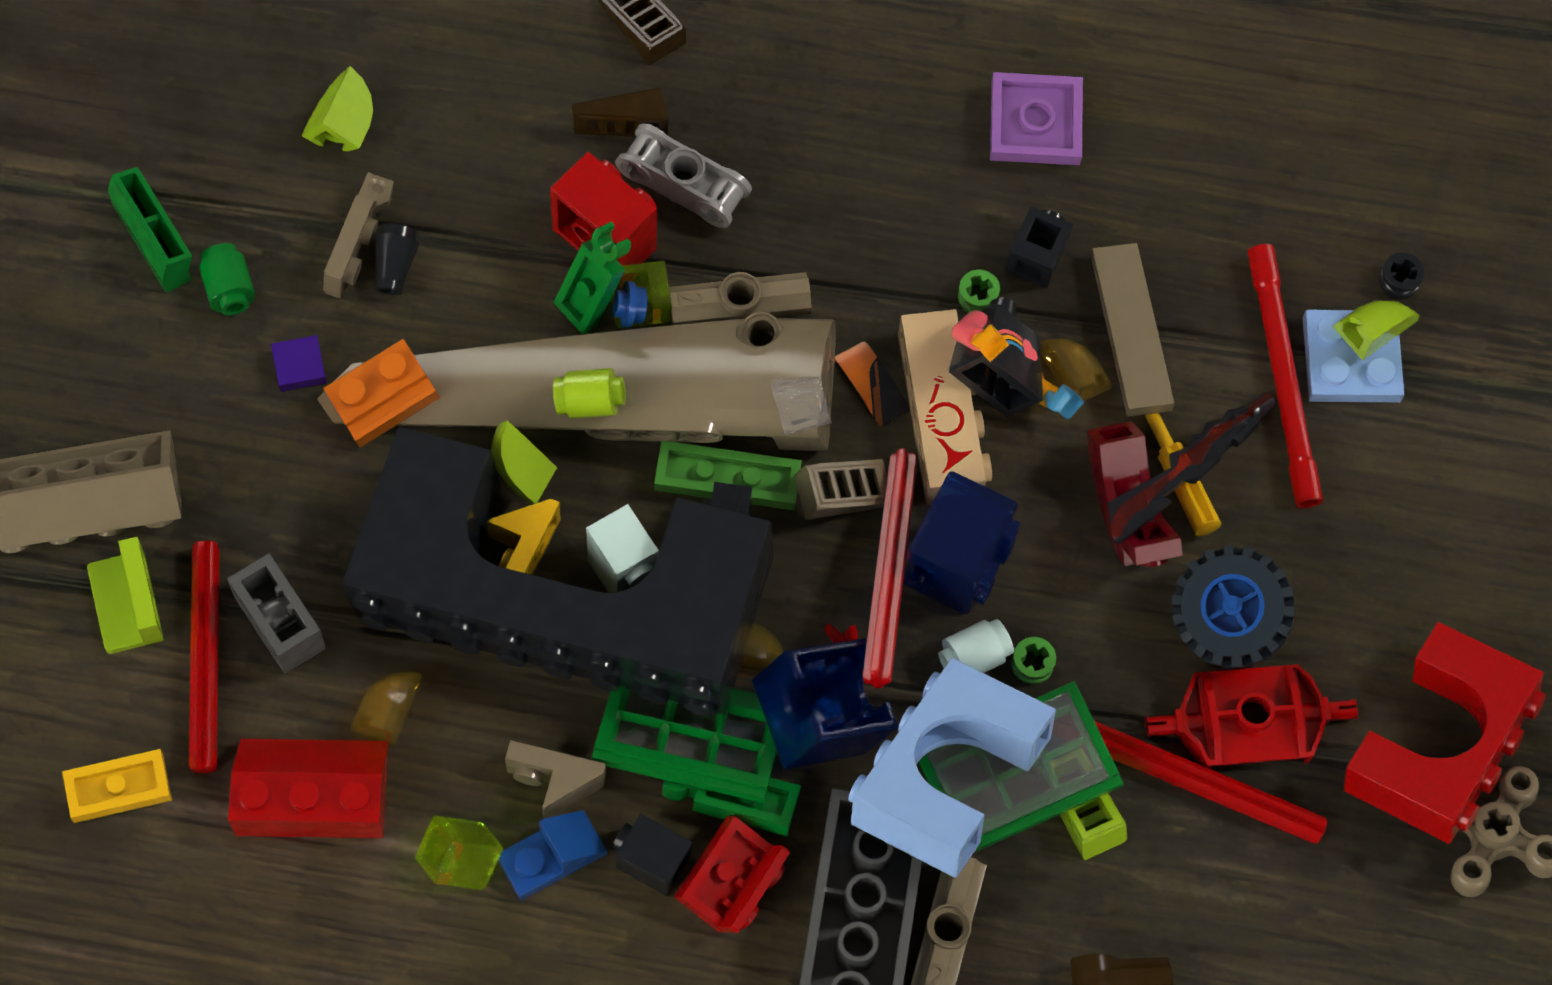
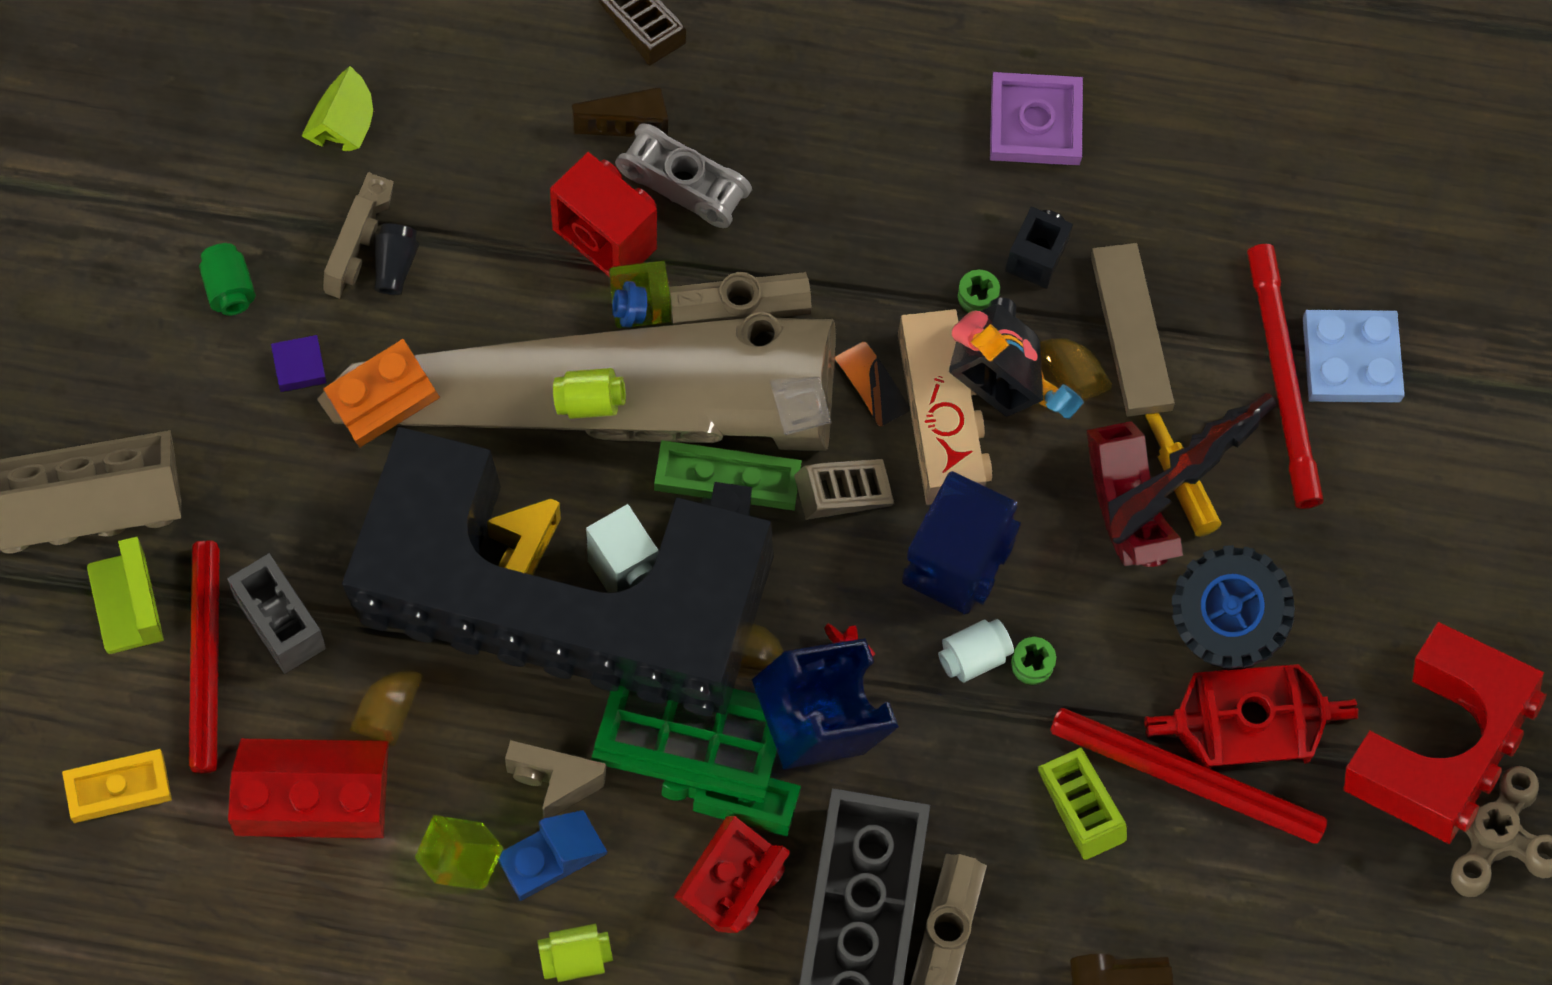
green piece [108,167,192,294] -> none
lime brick [491,420,557,504] -> none
green plate [553,222,631,335] -> none
black brick [612,813,692,896] -> none
light blue arch [848,658,1056,878] -> none
red axle [862,448,918,689] -> none
clear piece [919,681,1124,853] -> none
lime brick [1333,300,1420,361] -> none
black bush [1379,253,1424,299] -> none
none -> lime brick [538,923,613,982]

